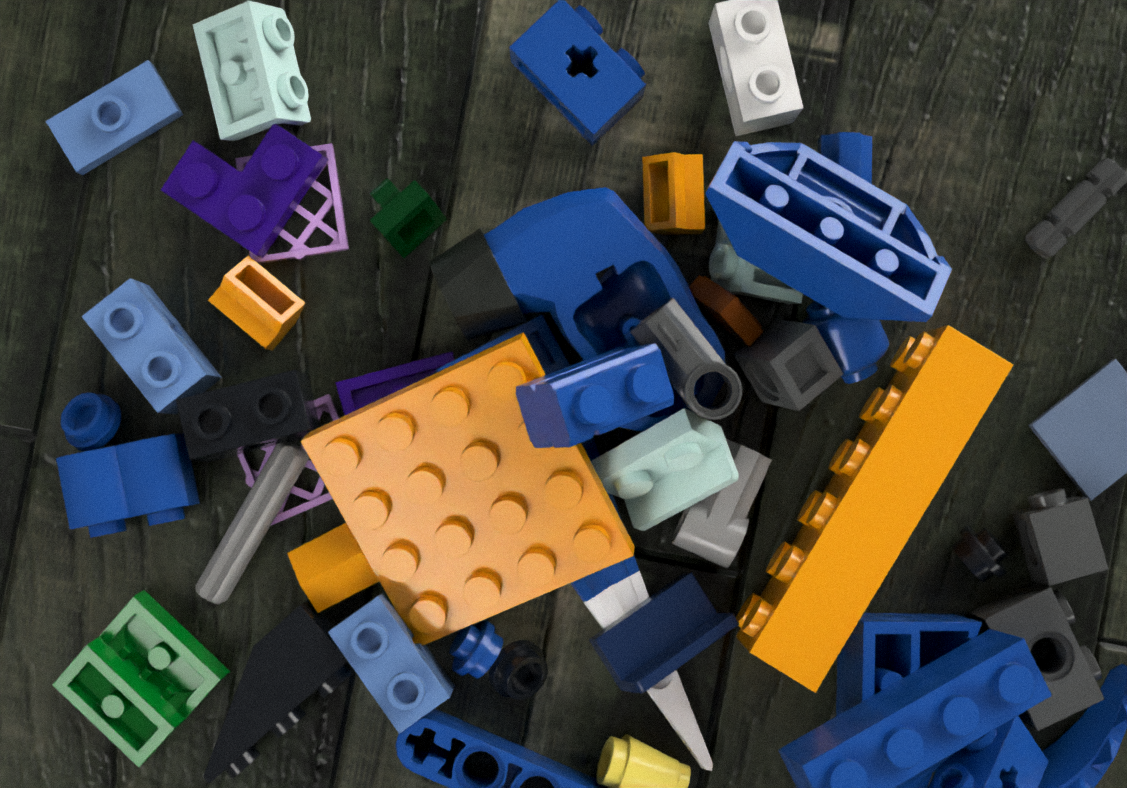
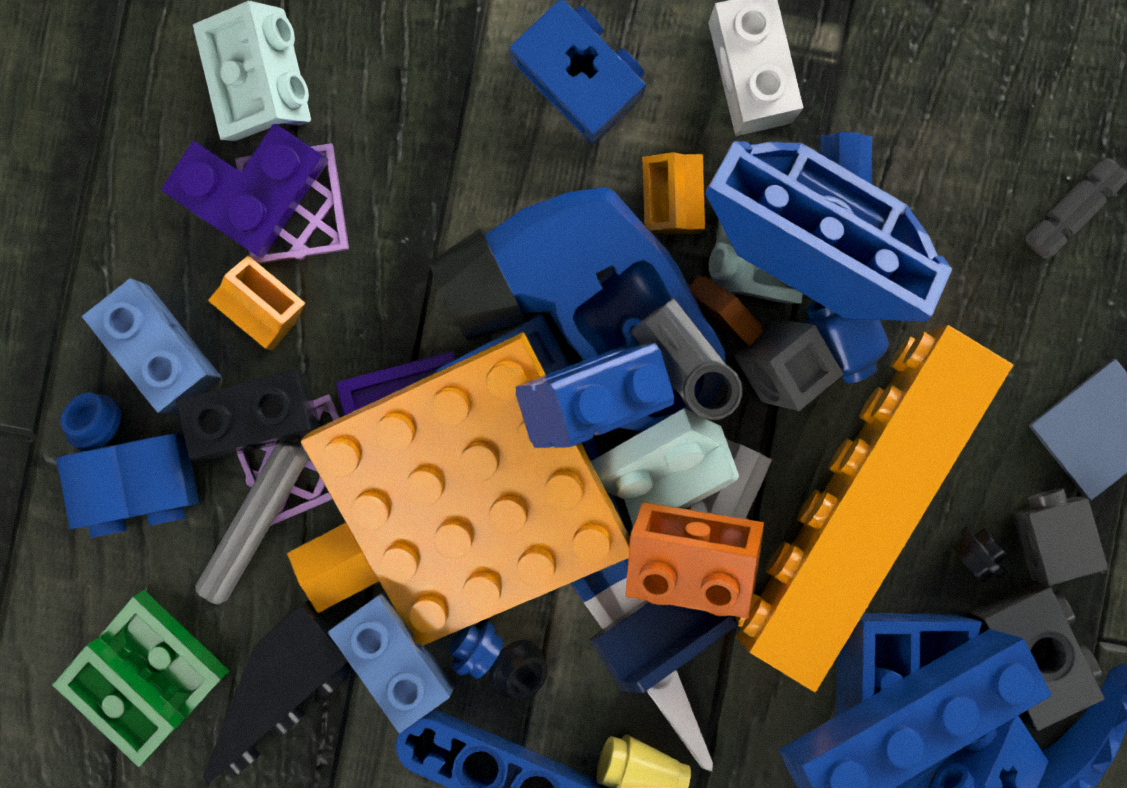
medium blue plate [46,60,183,175] -> none
dark green tile [369,178,447,259] -> none
none -> orange brick [625,502,764,619]

